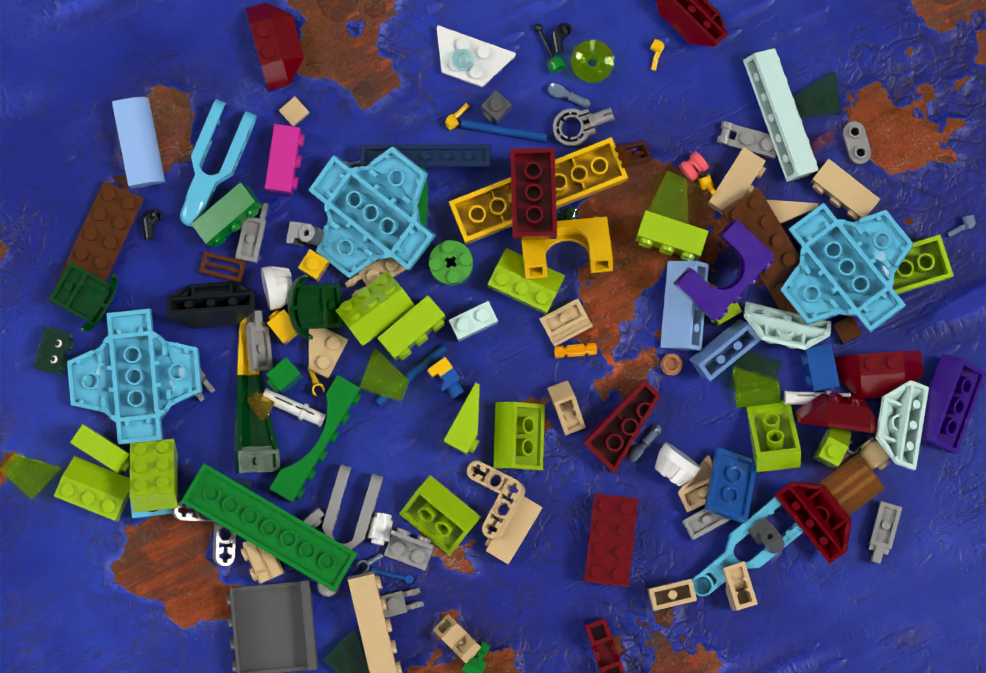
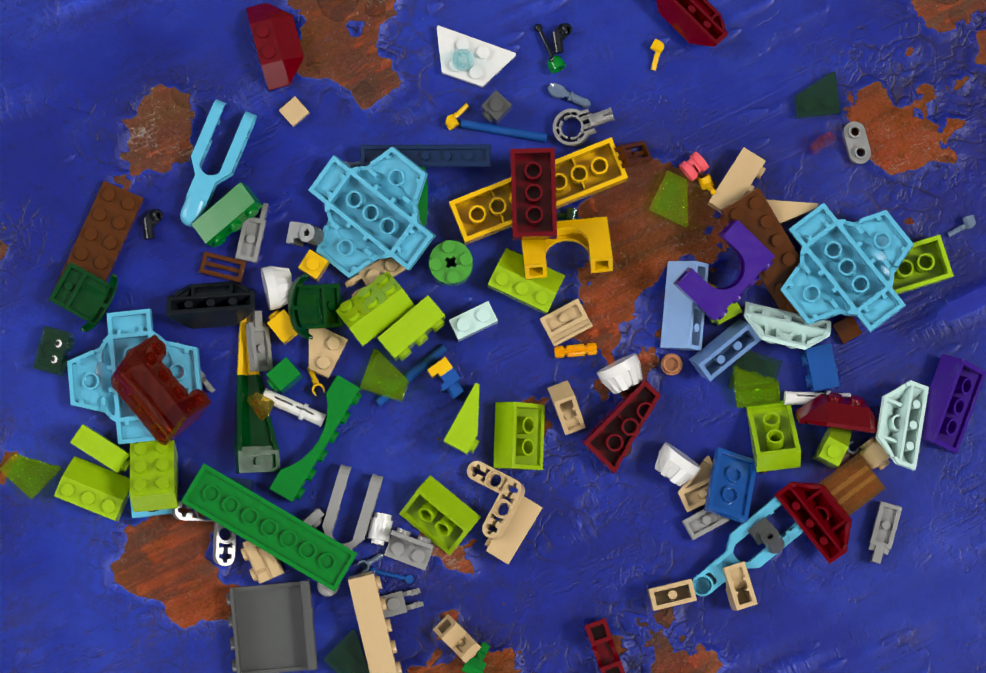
light blue brick [112,97,165,189] -> none
dark pink brick [265,124,305,195] -> none
clear neon green dish [571,40,614,83] -> none
dark red brick [584,493,639,587] -> none
sand blue piece [628,425,661,462] -> none
lime brick [635,211,708,261] -> none
light grey plate [716,121,776,159] -> none
light aqua brick [743,48,819,182] -> none
tan brick [810,159,880,222] -> none
dark red wedge [834,351,923,399] -> none
none -> clear red windscreen [111,334,211,445]
none -> white piece [597,353,642,394]

